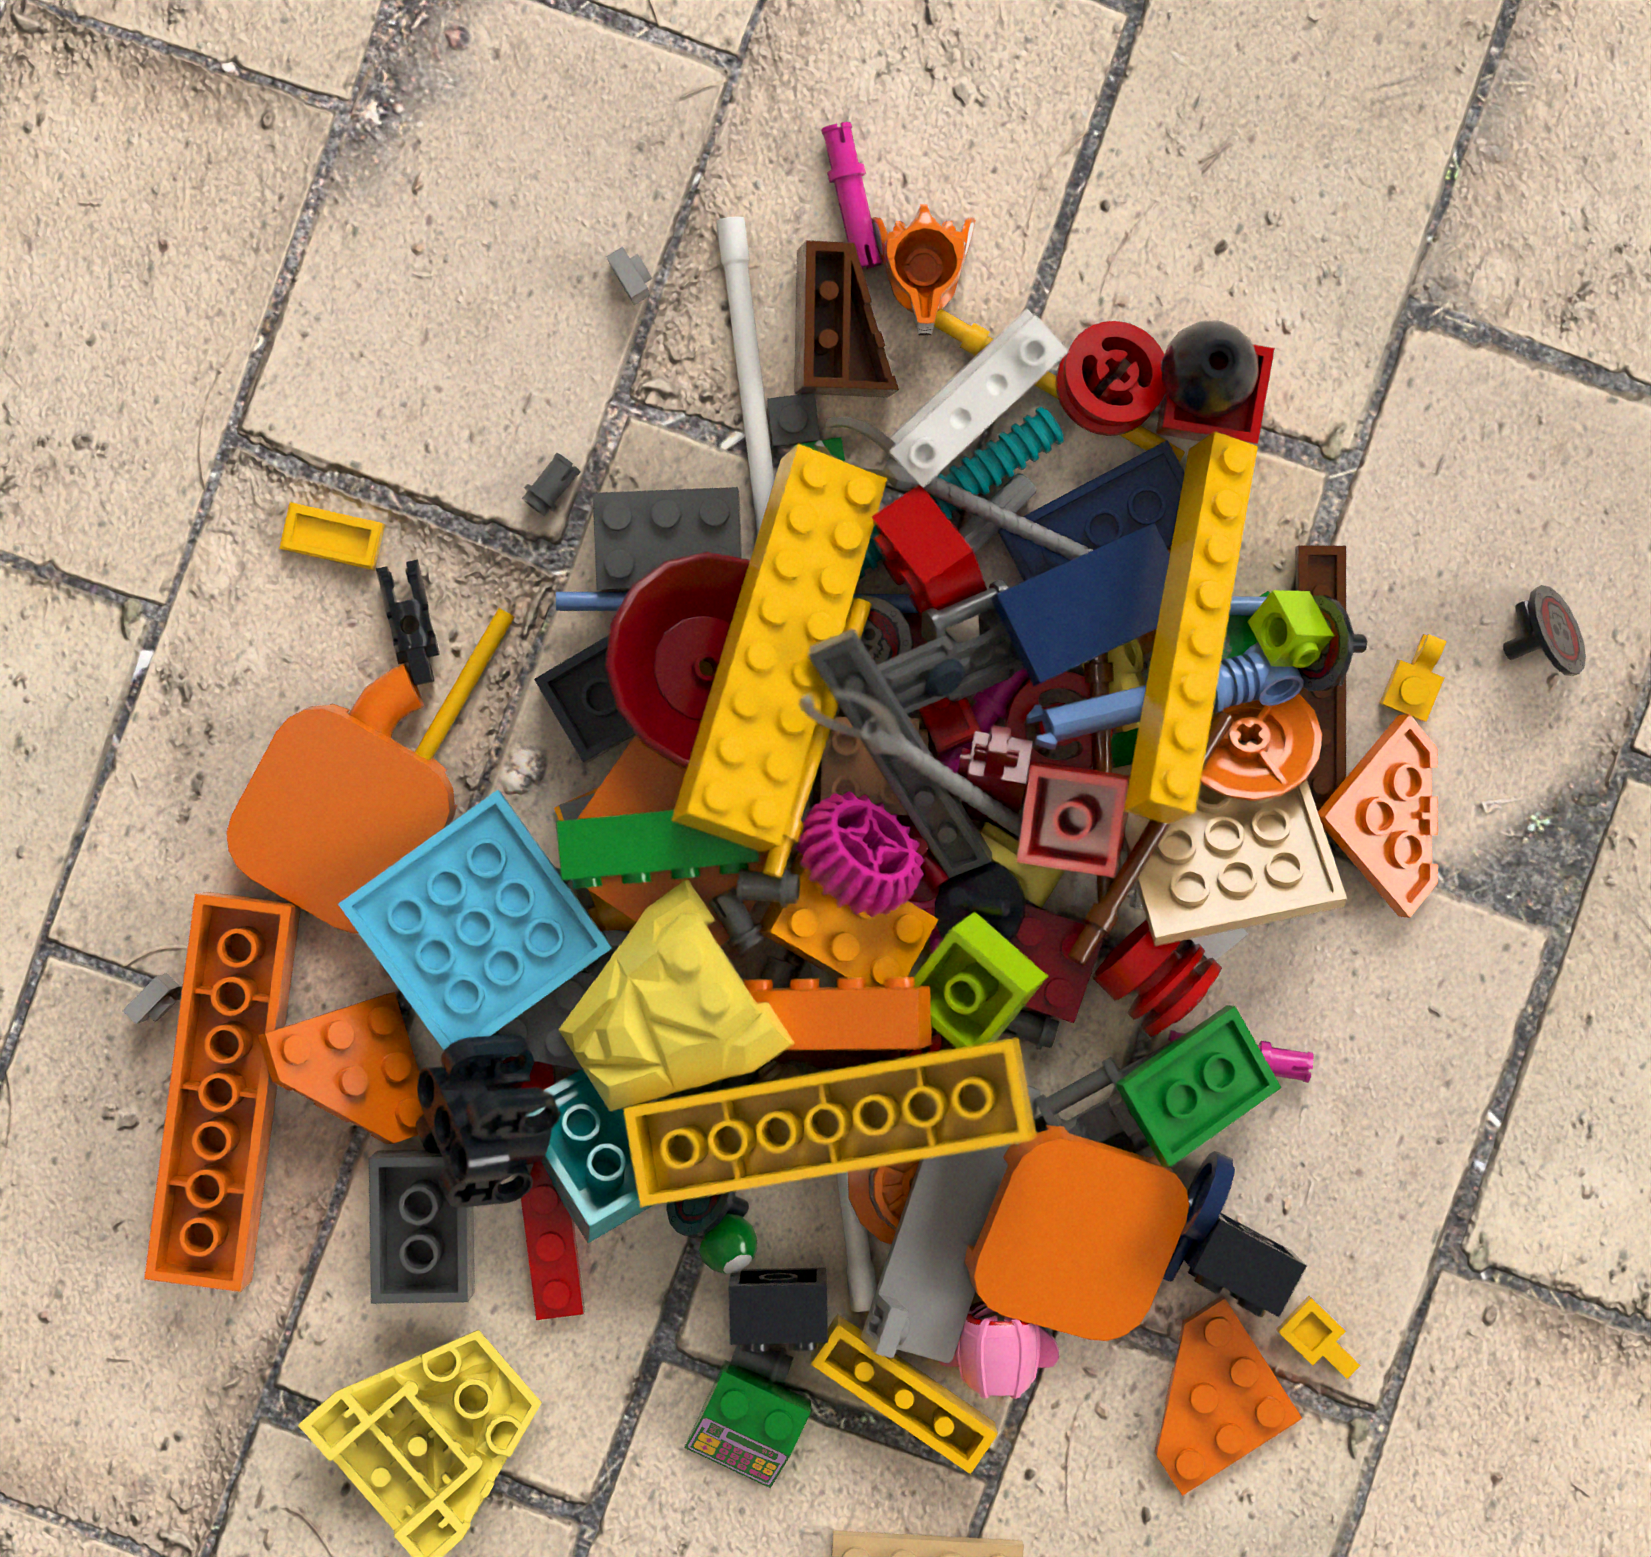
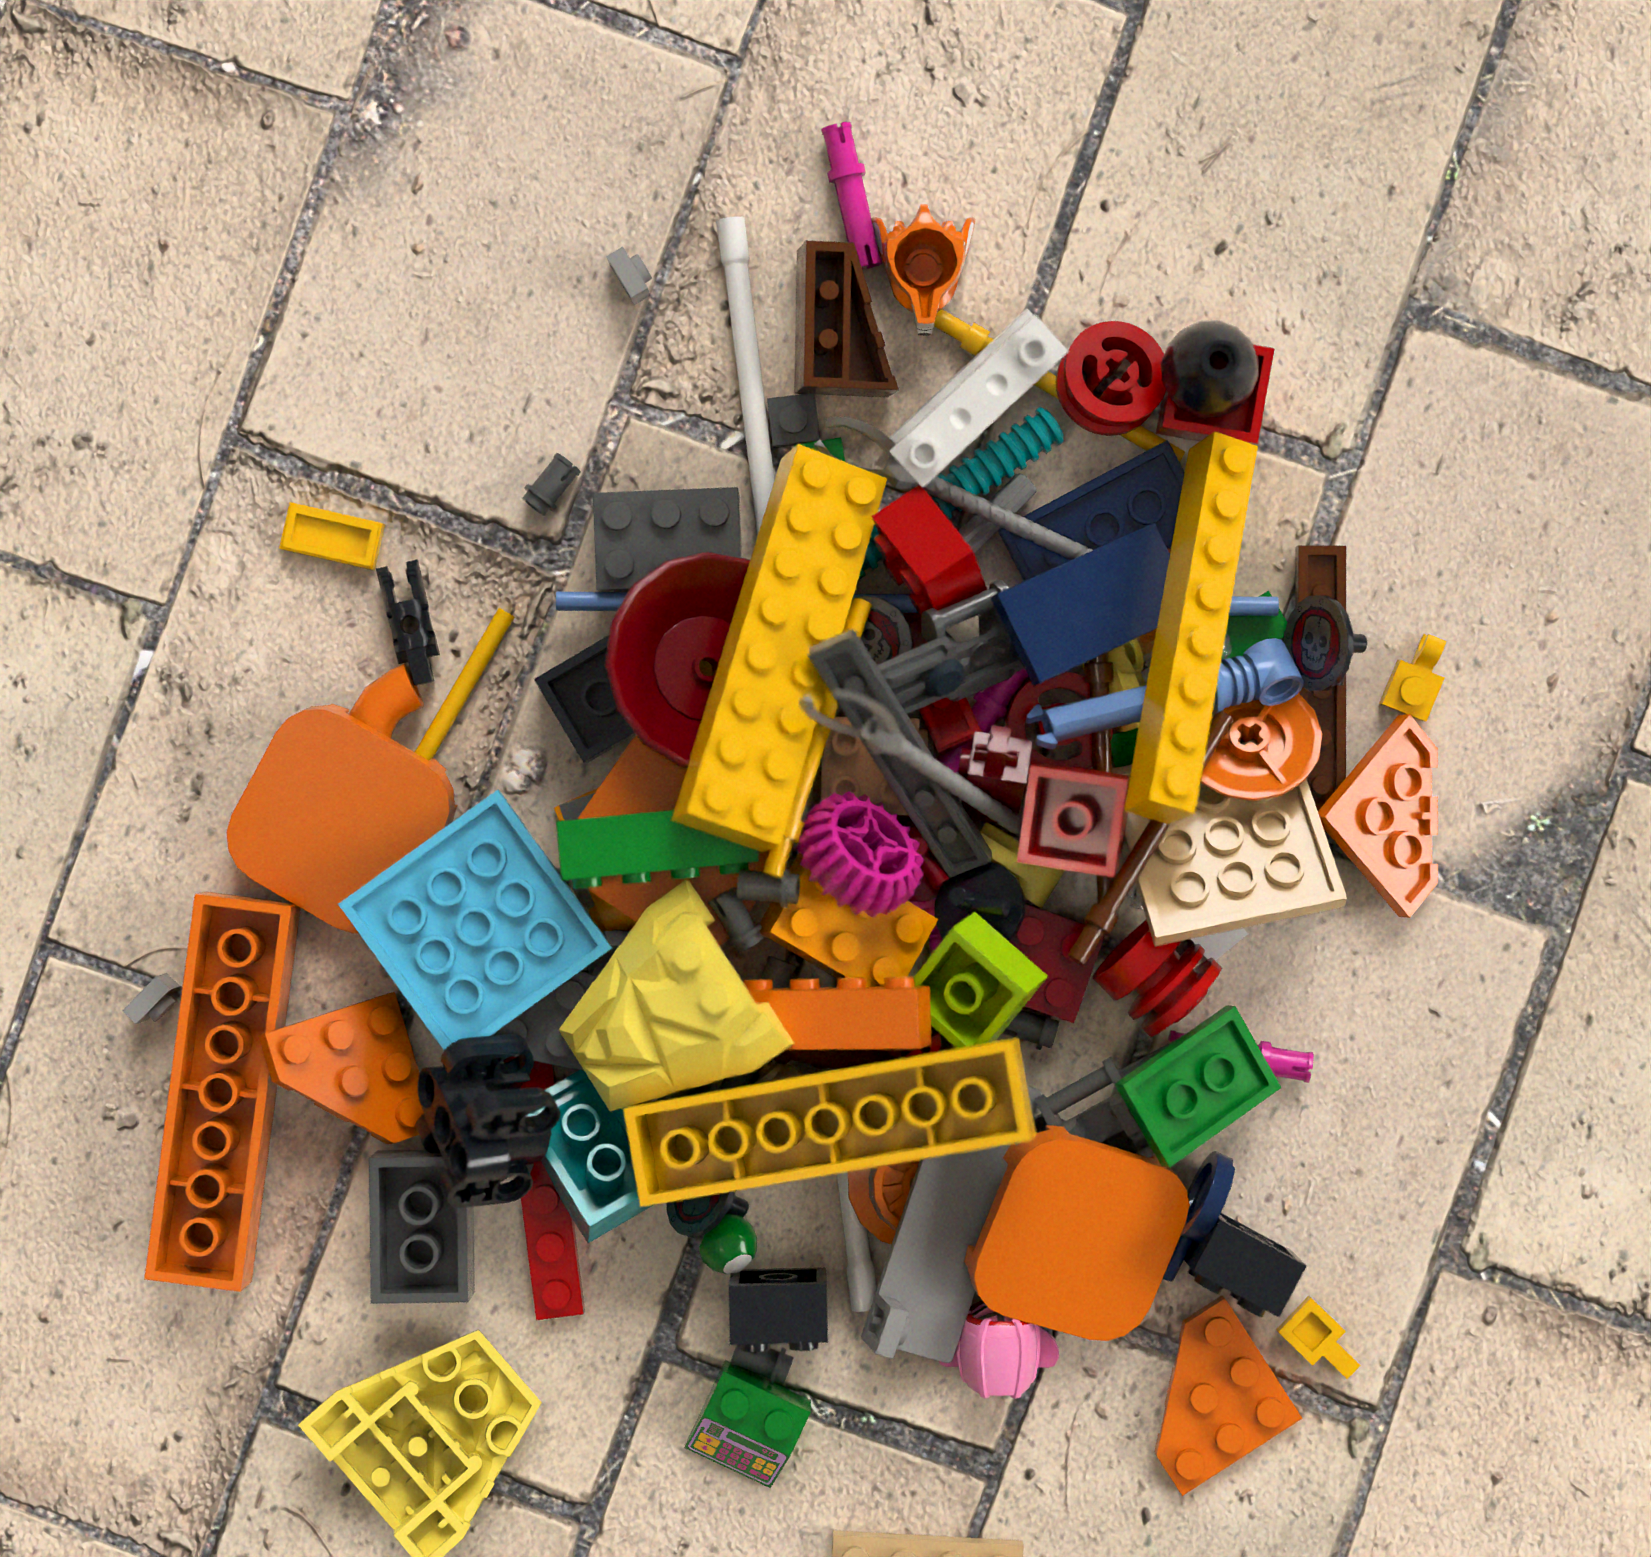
yellow brick [811,1314,998,1474] -> none
lime brick [1248,590,1334,668] -> none
shield [1503,585,1586,676] -> none

